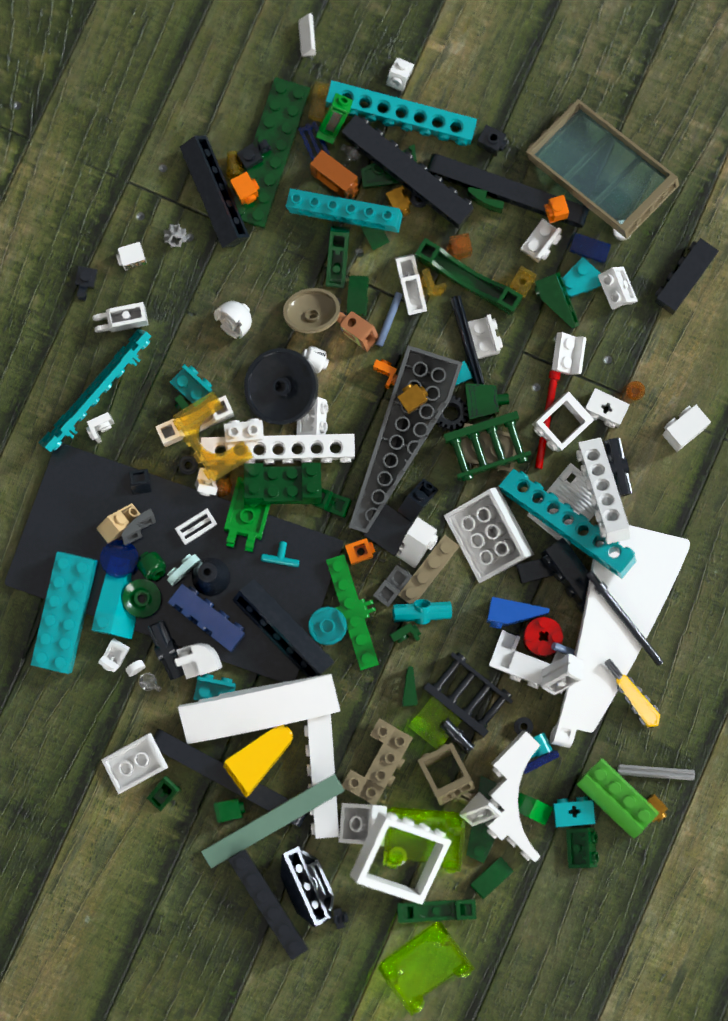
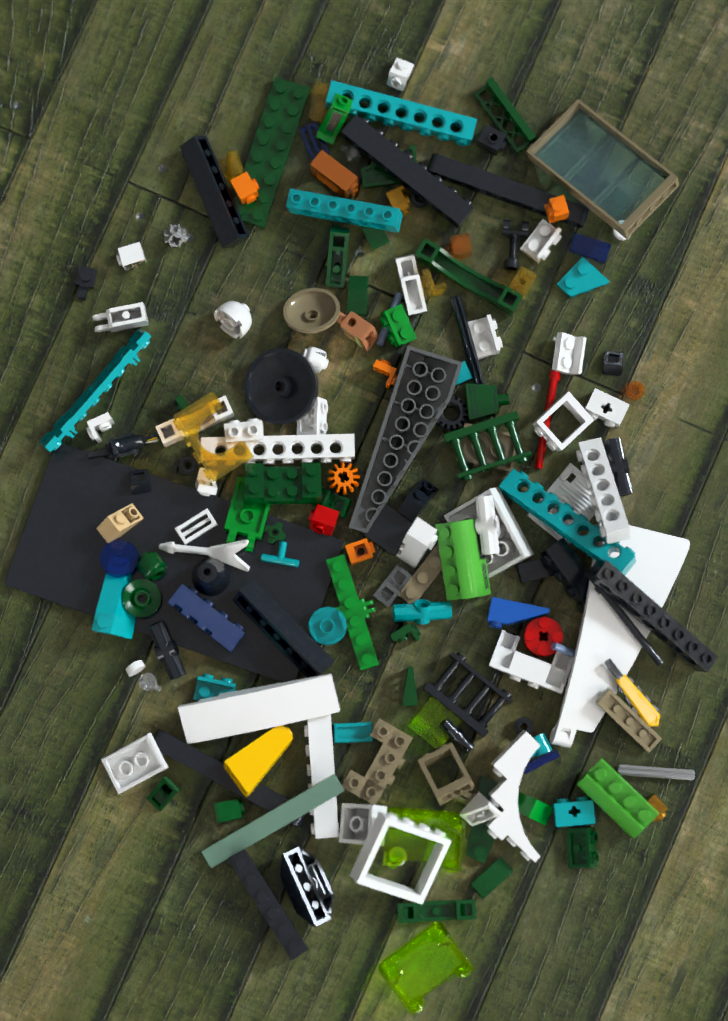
teal brick [31,551,98,674] -> none
white bracket [98,638,130,672] -> none
dark grey slope [121,508,156,545] -> none
light aqua plate [167,554,200,586] -> none
teal bracket [170,364,213,409] -> none
white brick [175,643,222,679] -> none
clear orange plate [216,478,232,497] -> none
black plate [237,139,272,170] -> none
white slope [299,13,316,56] -> none
black plate [333,908,349,929] -> none
pearl gold brick [398,384,428,414] -> none
dark green slope [467,187,504,214] -> none
dark green slope [534,272,580,329] -> none
white brick [541,654,583,695] -> none
white bracket [598,267,637,309] -> none
black brick [655,238,719,315] -> none
white brick [662,405,711,452] -> none
none -> black animal [87,432,159,459]
none -> white piece [159,540,250,572]
none -> dark green plate [264,522,286,544]
none -> red brick [308,504,339,536]
none -> orange gear [327,462,360,495]
none -> teal tile [334,722,373,743]
none -> green bracket [380,304,417,348]
none -> bright green brick [435,518,491,601]
none -> dark green fence [473,77,536,154]
none -> white piece [475,495,500,555]
none -> black bar [501,219,529,271]
none -> black brick [586,560,718,672]
none -> dark tan plate [595,688,662,753]
none -> black slope [602,351,623,376]

